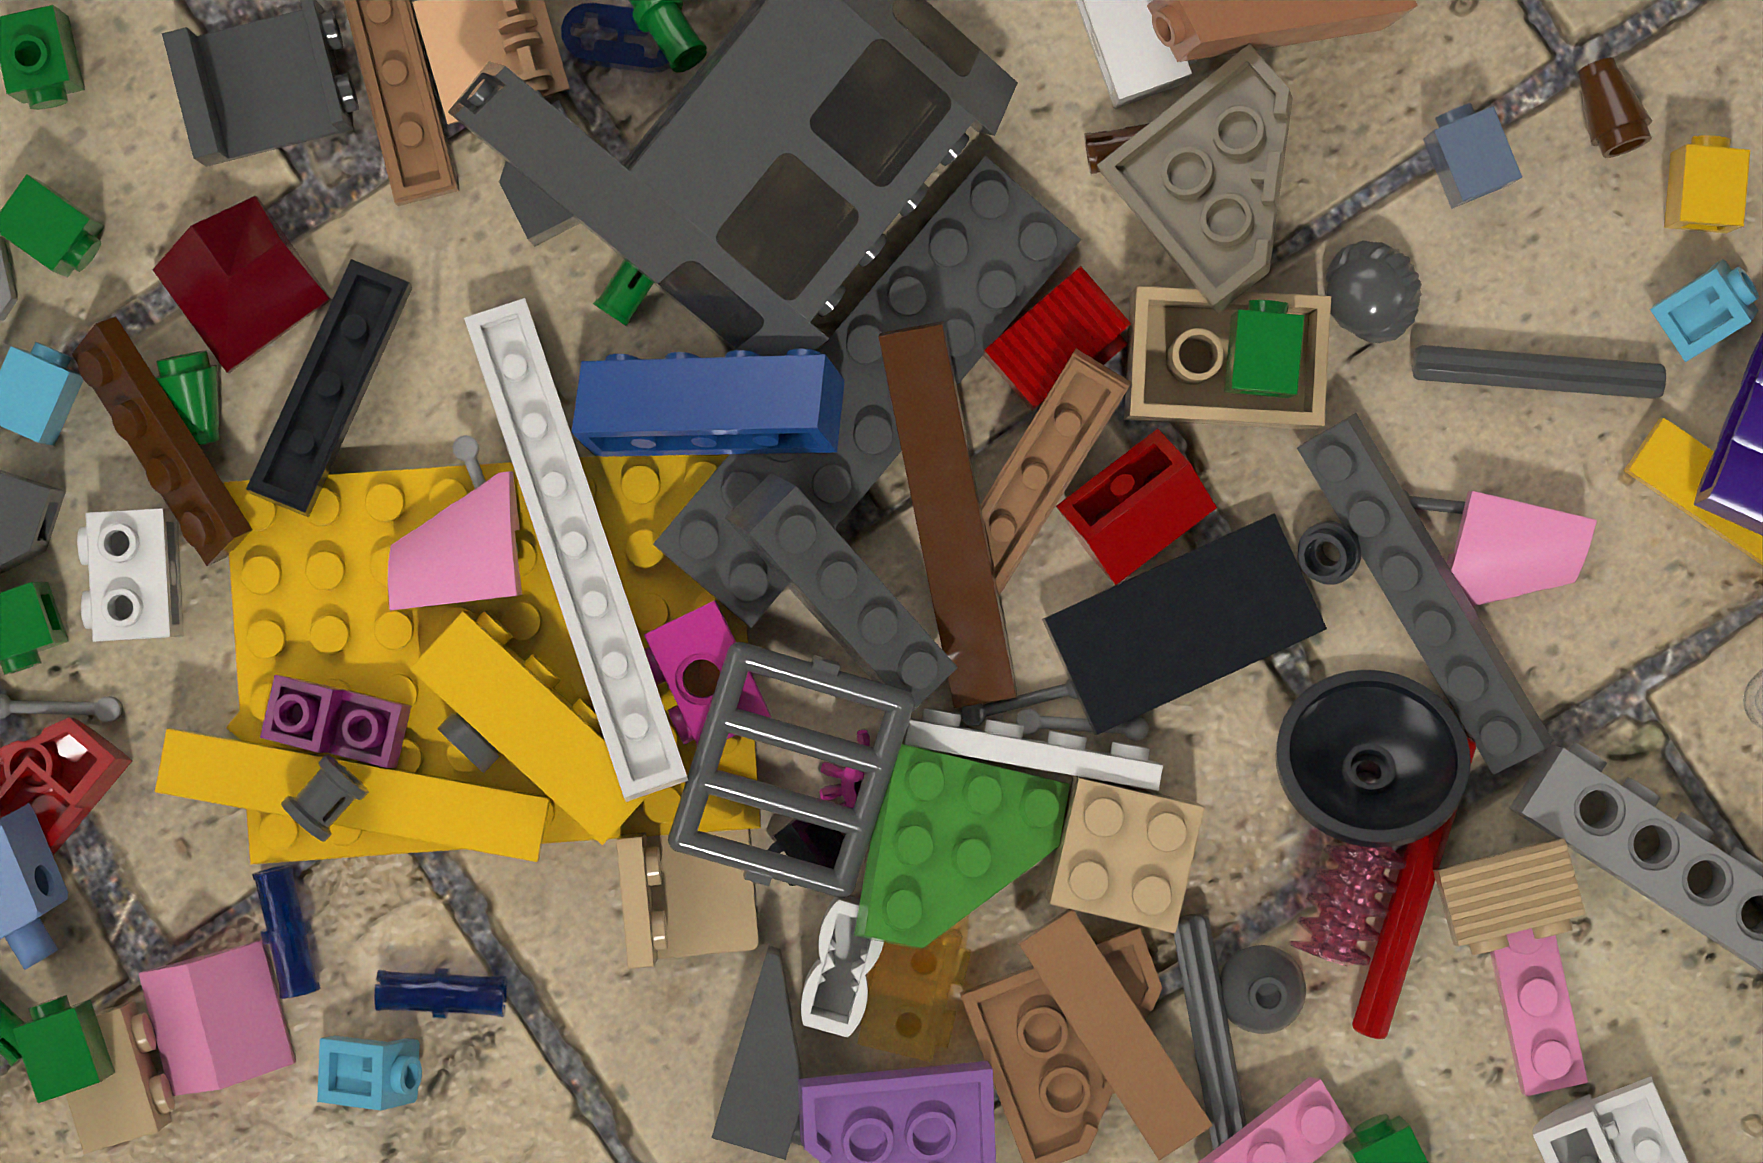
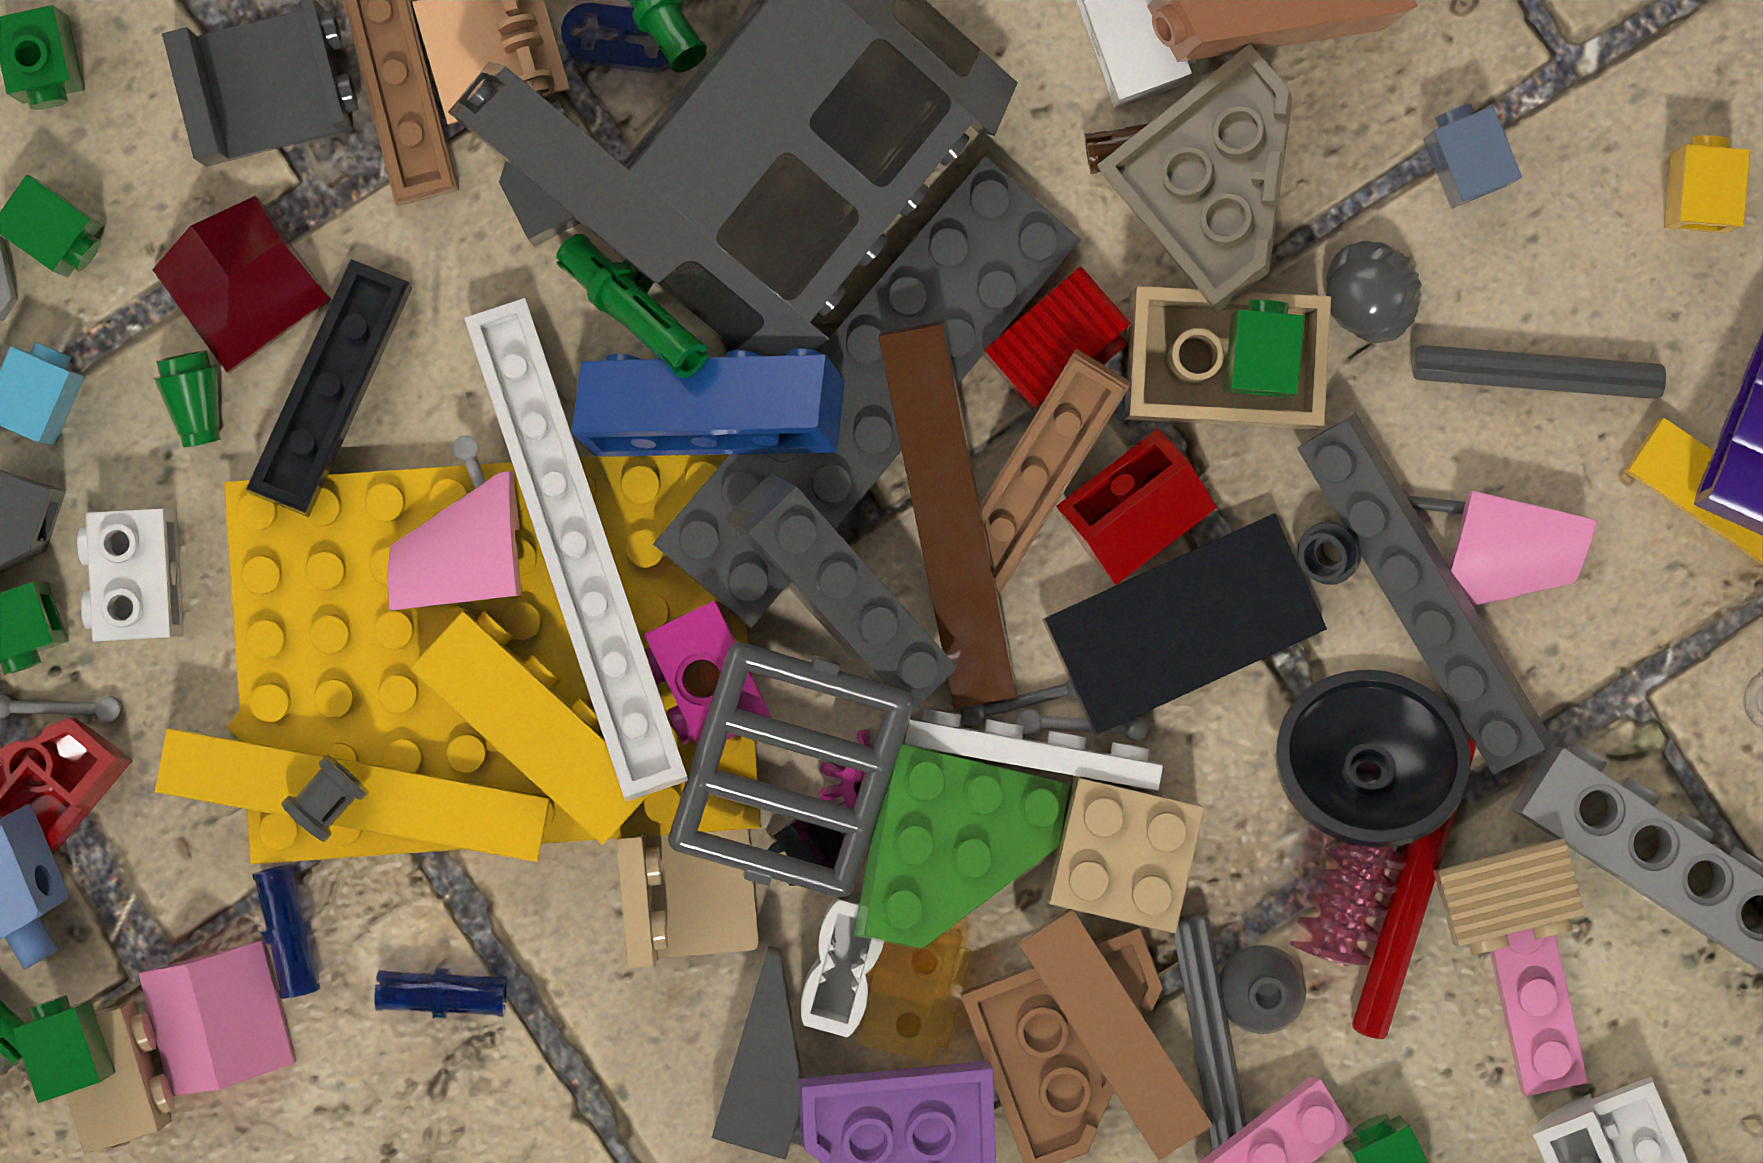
reddish brown plate [71,316,253,566] -> none
magenta slope [260,675,411,768] -> none
medium azure bracket [317,1035,422,1111] -> none
dark grey tile [437,713,499,773] -> none
reddish brown cone [1578,57,1652,158] -> none
medium azure bracket [1650,259,1759,362] -> none
none -> green pin [556,234,708,378]

